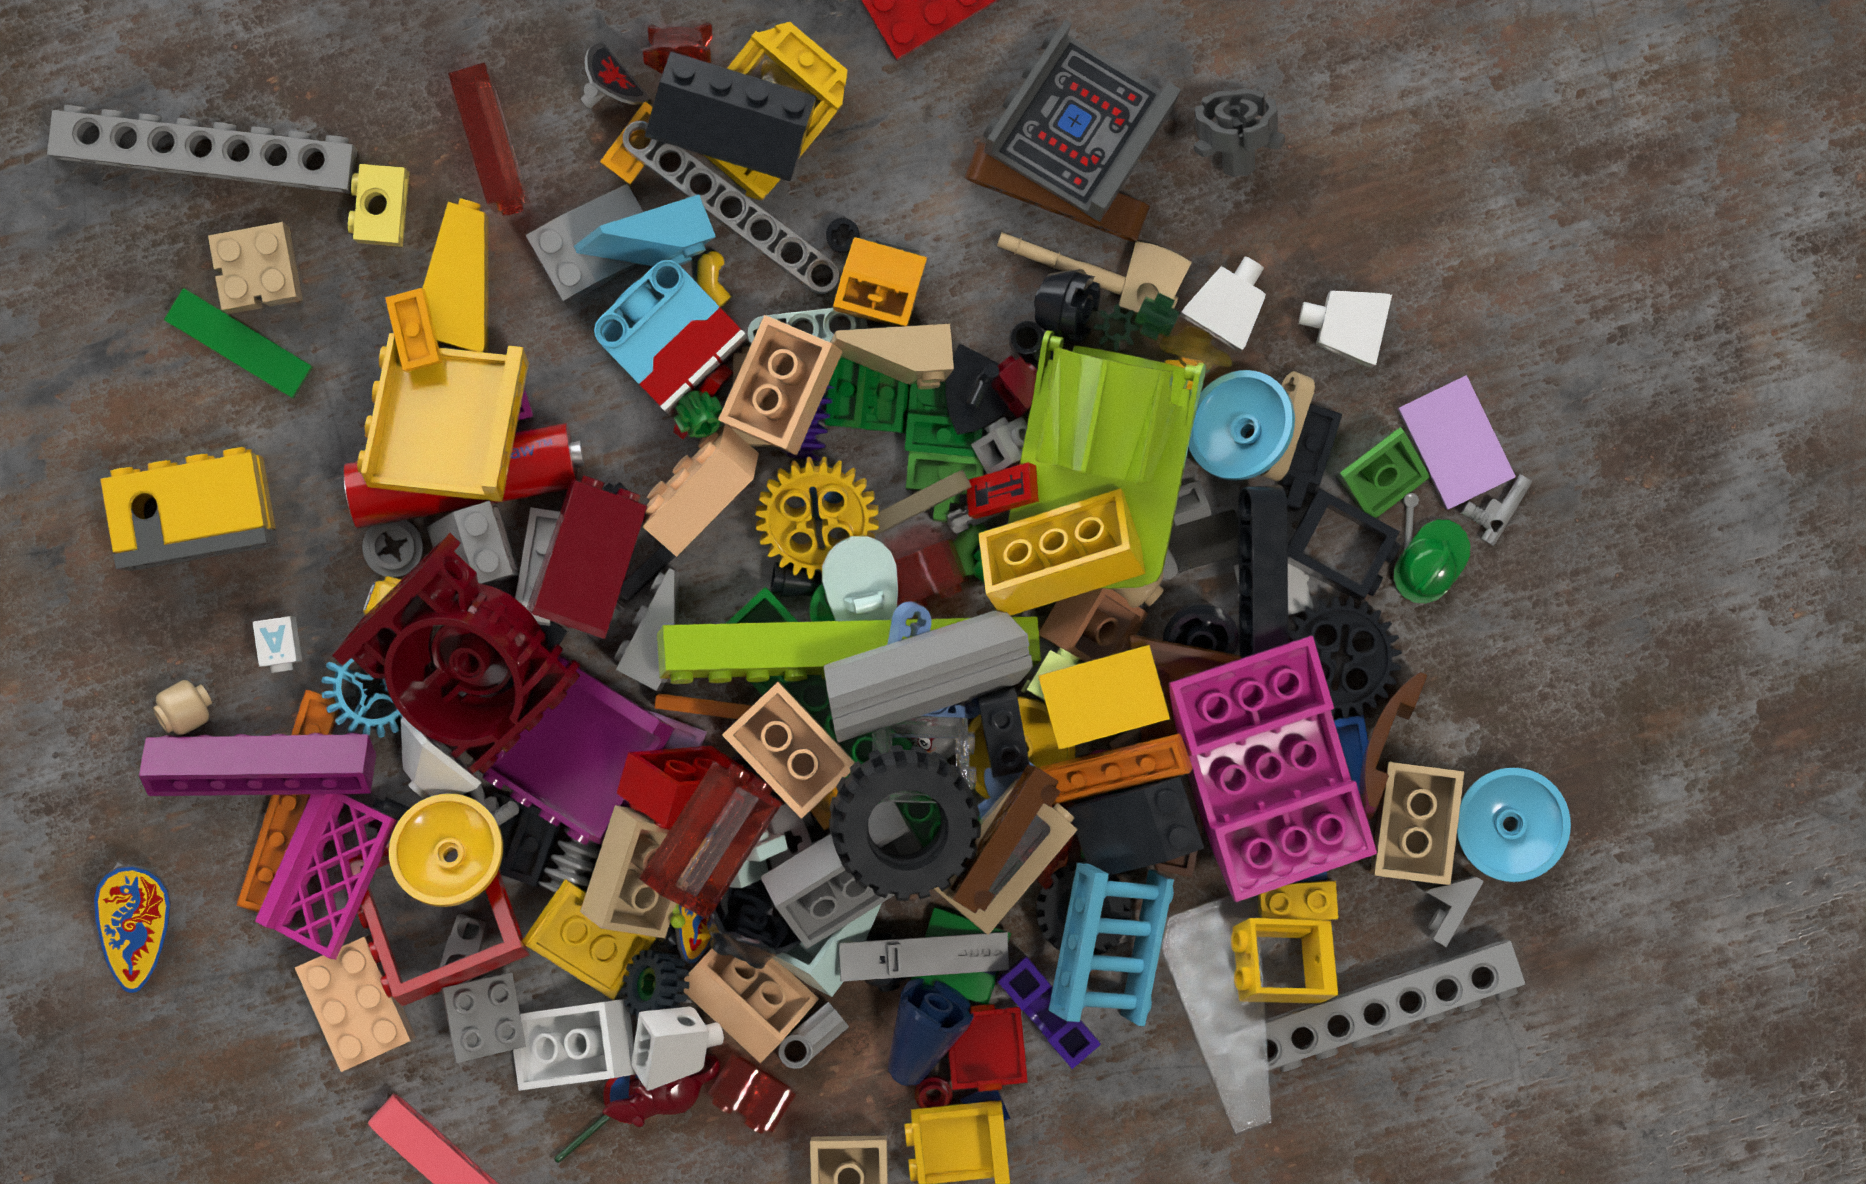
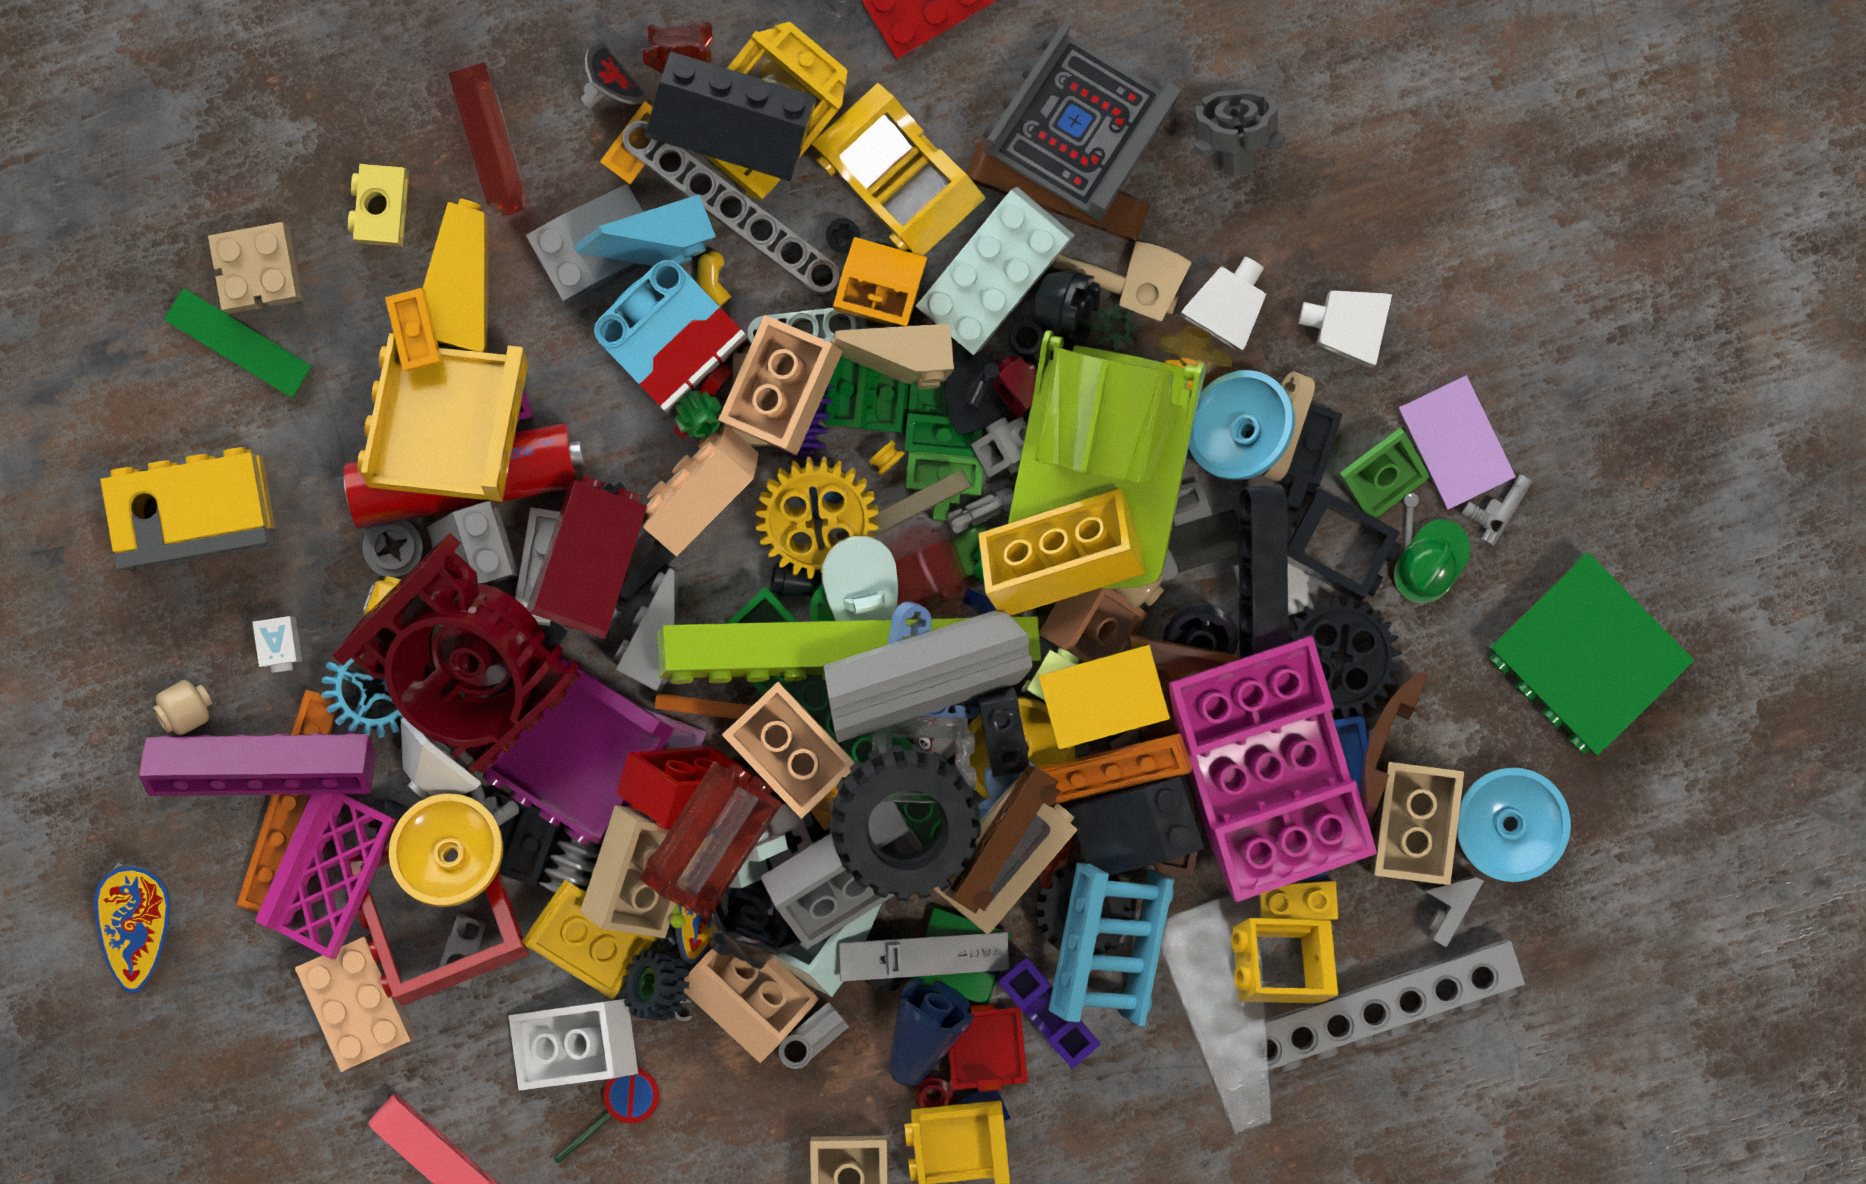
light grey brick [47,105,358,194] -> none
light grey hinge [441,972,526,1063] -> none
dark red animal [603,1053,720,1128] -> none
white torso [631,1007,724,1091] -> none
clear red brick [708,1053,798,1135] -> none
red tile [967,462,1039,519] -> none
clear green gear [1134,292,1180,341] -> none
none -> yellow window [811,83,986,256]
none -> yellow bush [868,440,905,476]
none -> light aqua brick [916,187,1075,355]
none -> clear blue tile [962,588,997,613]
none -> green panel [1486,552,1695,756]

